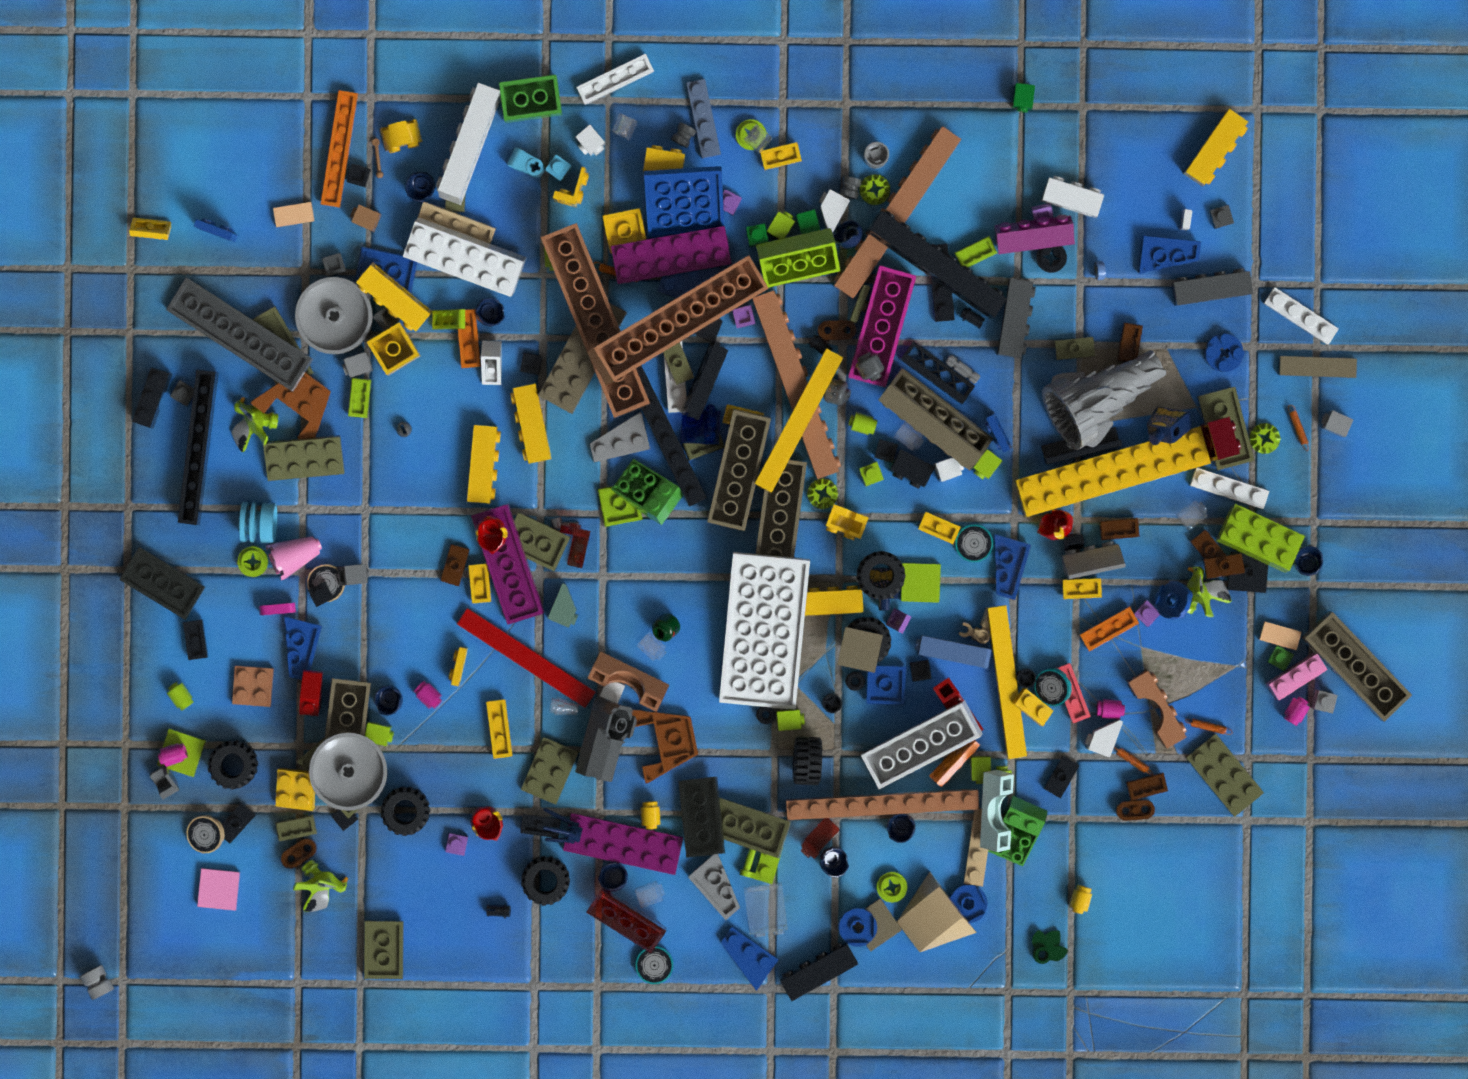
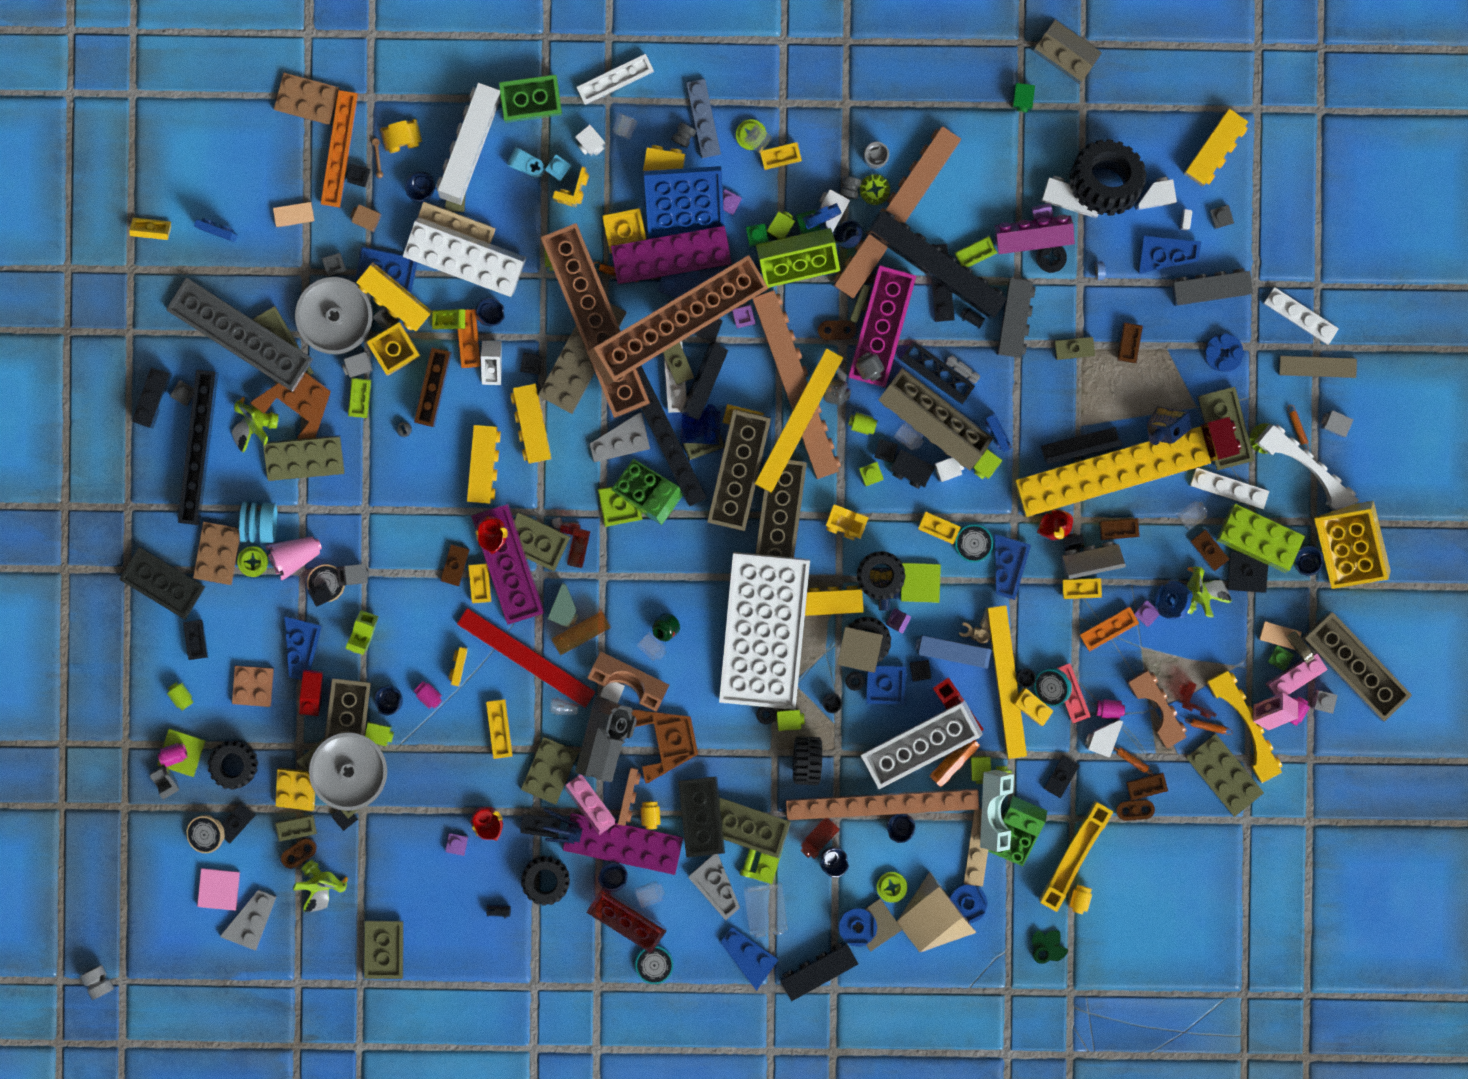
dark pink beam [259,603,296,615] -> none
black tyre [381,786,430,836] -> none
lime gear [807,478,838,509] -> none
black pin [808,335,833,355] -> none
light grey cone [1042,350,1166,450] -> none
reddish brown plate [1203,554,1245,579] -> none
none -> medium nougat plate [193,522,240,585]
none -> light grey wing [220,889,277,951]
none -> medium nougat plate [274,73,340,125]
none -> lime brick [345,610,379,655]
none -> reddish brown brick [414,348,452,427]
none -> clear orange brick [552,610,611,656]
none -> bright pink brick [565,774,615,835]
none -> nougat plate [618,767,641,826]
none -> blue plate [802,203,842,229]
none -> dark tan slope [1033,20,1102,84]
none -> yellow arch [1038,800,1113,912]
none -> black tyre [1069,139,1146,216]
none -> white slope [1136,177,1177,210]
none -> clear red bracket [1178,681,1217,719]
none -> yellow arch [1206,670,1283,783]
none -> bright pink brick [1253,693,1298,730]
none -> white arch [1255,424,1358,511]
none -> dark tan beam [1287,631,1314,663]
none -> yellow slope [1314,501,1391,589]

